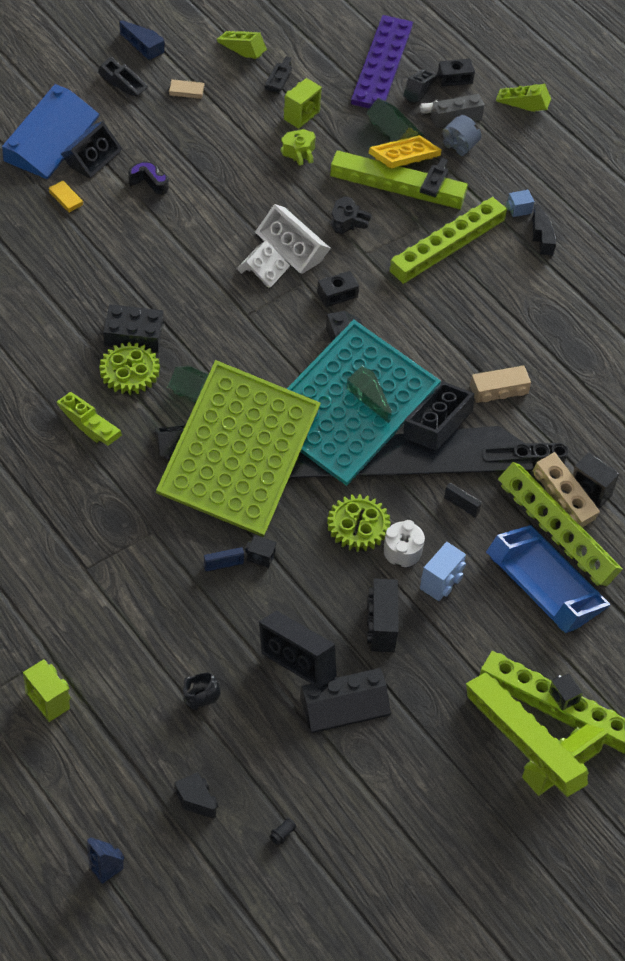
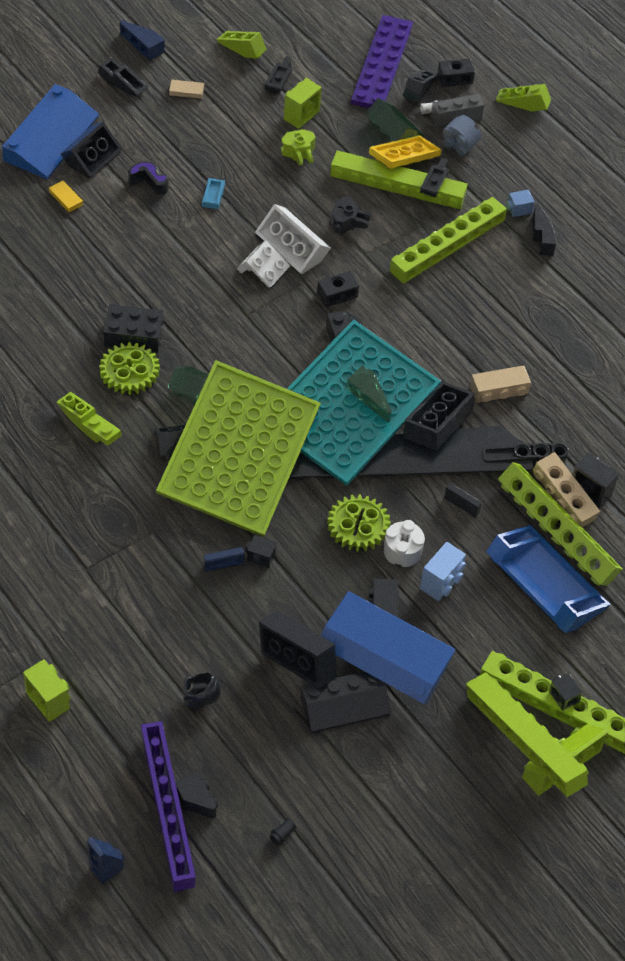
none -> dark purple brick [141,721,196,892]
none -> dark azure tile [202,178,225,209]
none -> blue slope [320,591,456,704]

